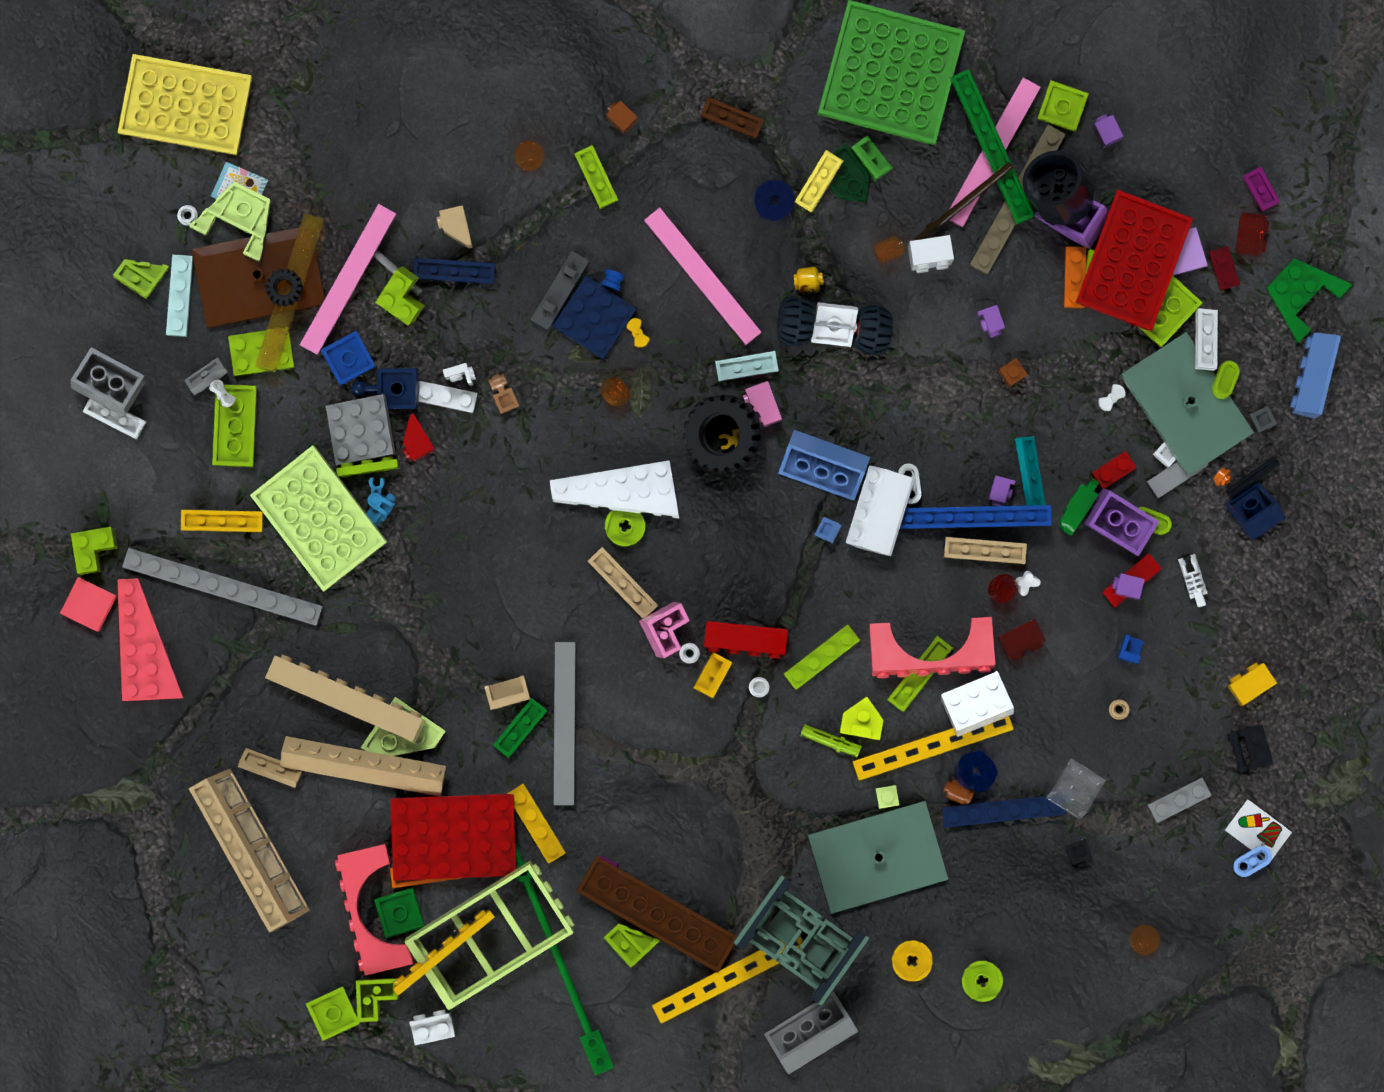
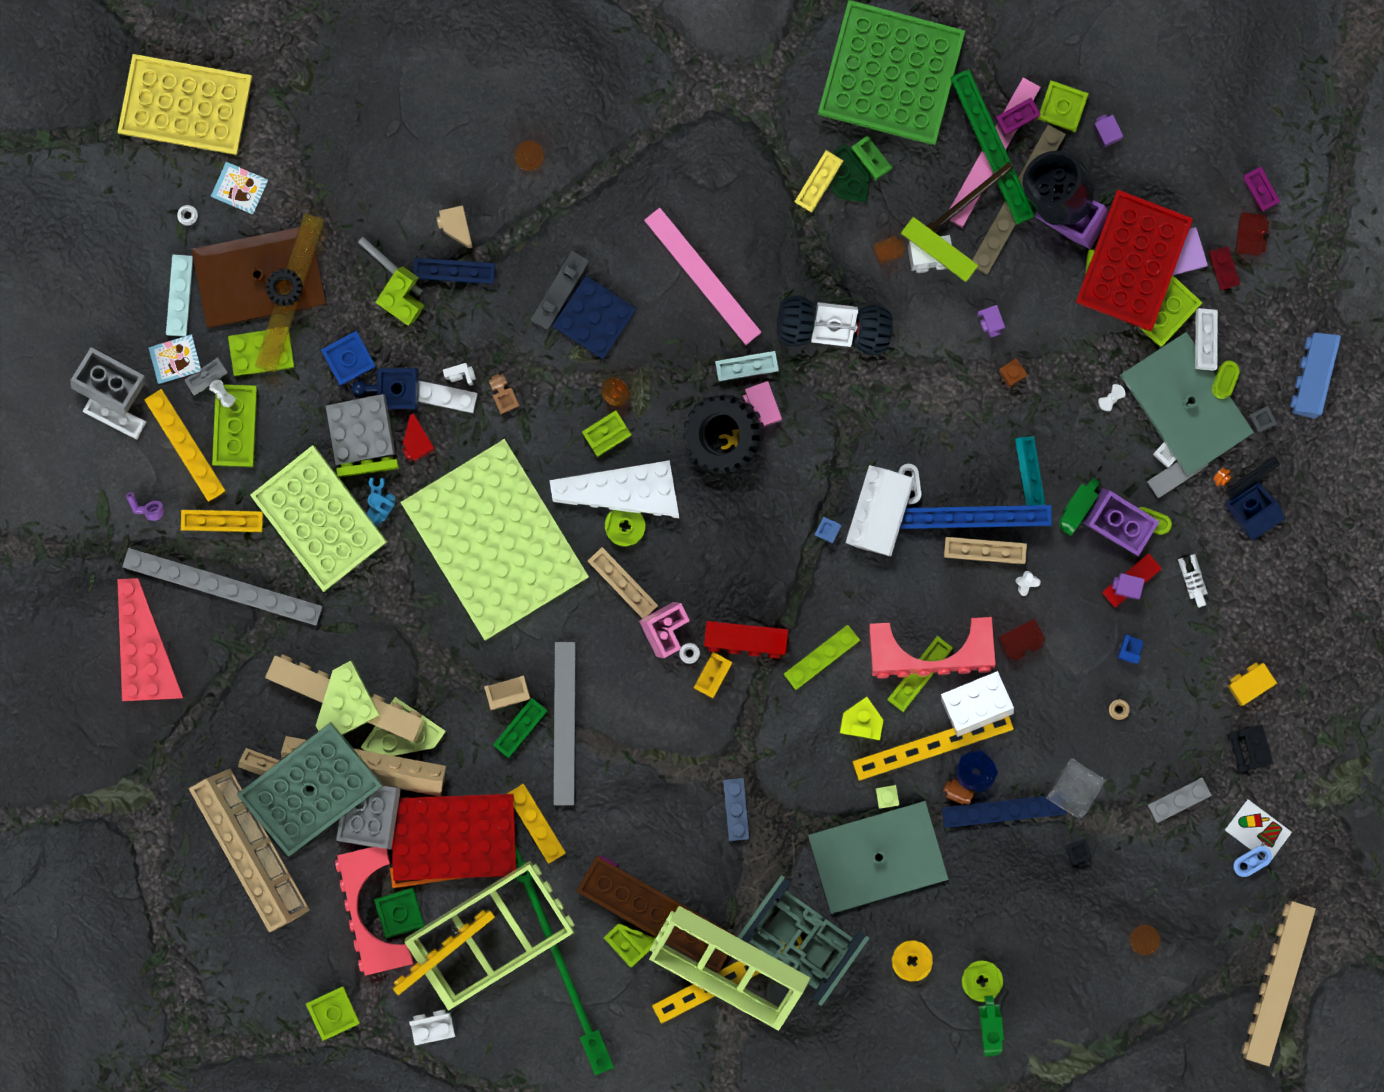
coral slope [60,577,117,632] -> none
lime brick [71,527,118,575] -> none
lime wing [113,259,169,299] -> none
yellowish green wing [189,181,271,262] -> none
bright pink tile [300,204,397,355] -> none
lime brick [356,978,400,1022] -> none
lime plate [574,145,618,209] -> none
blue wheel [601,269,625,291] -> none
dark orange brick [606,100,638,134] -> none
yellow piece [626,318,650,348] -> none
reddish brown plate [700,97,764,139] -> none
white plate [749,677,769,697] -> none
clear blue plate [754,180,795,221] -> none
light grey slope [764,991,858,1075] -> none
medium blue slope [778,430,870,501] -> none
yellow head [794,267,824,294] -> none
lime pin [800,724,862,758] -> none
medium lavender brick [988,476,1015,506] -> none
clear red plate [988,574,1018,603] -> none
orange plate [1064,247,1086,309] -> none
red plate [1091,451,1137,489] -> none
green wing [1266,258,1352,343] -> none
none -> medium lavender plate [126,492,165,521]
none -> yellow plate [144,389,226,502]
none -> sticker [149,334,201,384]
none -> sand green piece [237,722,383,857]
none -> yellowish green plate [316,661,380,735]
none -> light grey plate [336,786,401,849]
none -> yellowish green plate [401,439,589,641]
none -> lime plate [582,411,632,457]
none -> yellowish green window [649,906,810,1031]
none -> sand blue plate [723,778,749,841]
none -> lime tile [901,217,979,282]
none -> green piece [979,995,1004,1057]
none -> magenta plate [995,98,1041,136]
none -> tan brick [1241,901,1316,1066]

